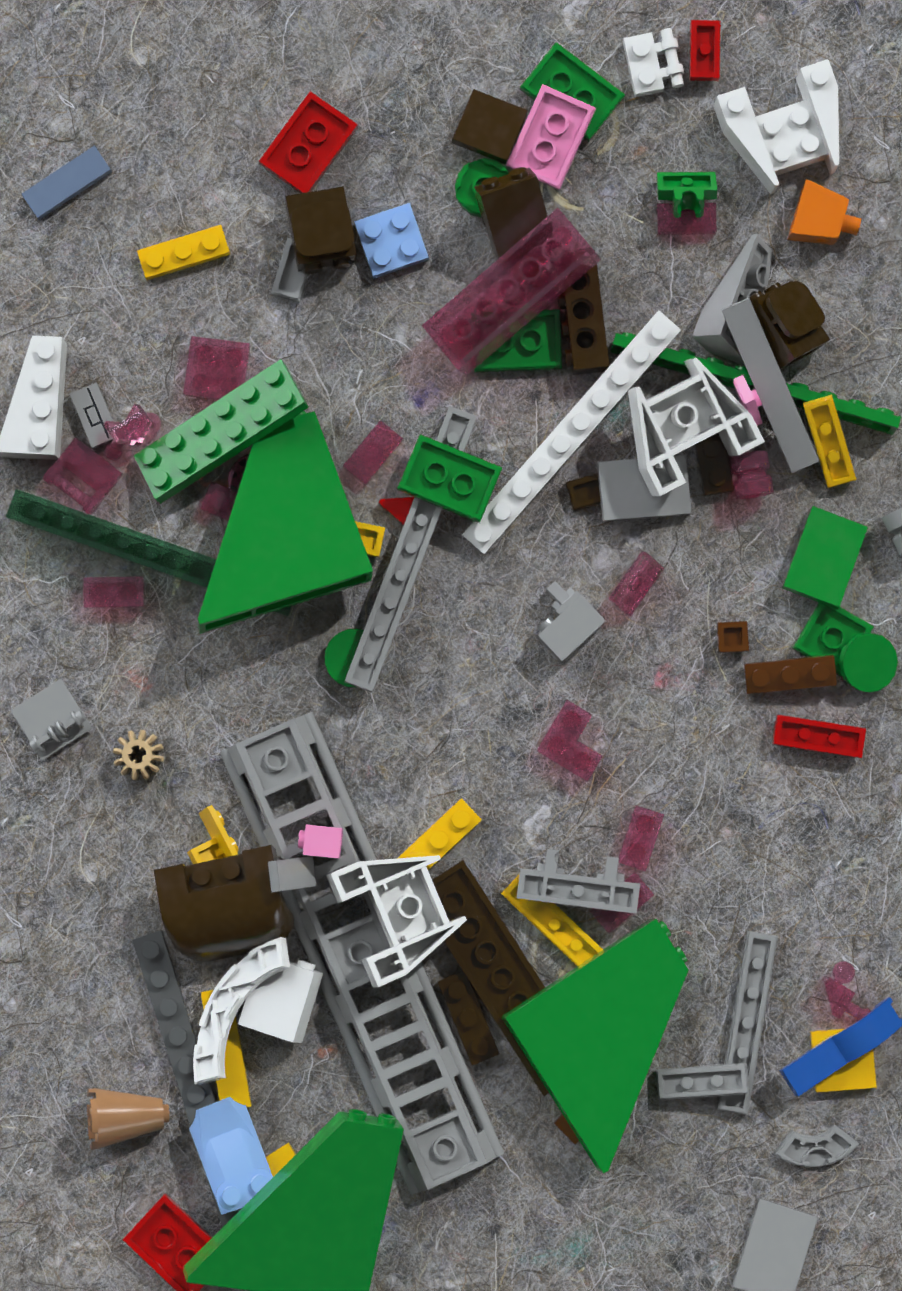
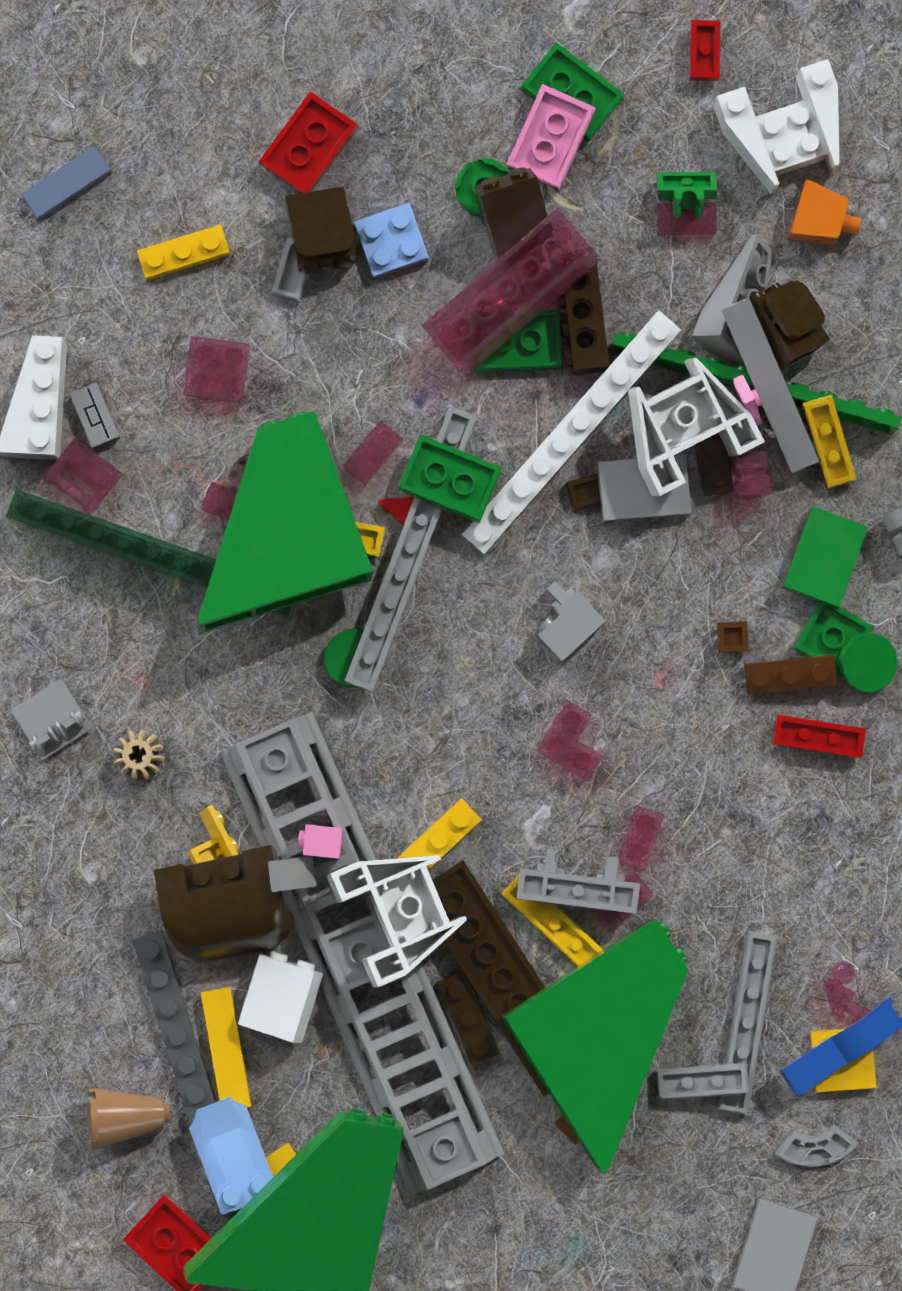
clear pink plate [83,576,145,608] -> none
clear pink piece [103,404,161,460] -> none
plate [133,359,309,504] -> none
white tile [193,937,290,1085] -> none
dark brown tile [452,89,528,164] -> none
clear pink plate [609,551,664,617] -> none
white plate [623,28,684,97] -> none

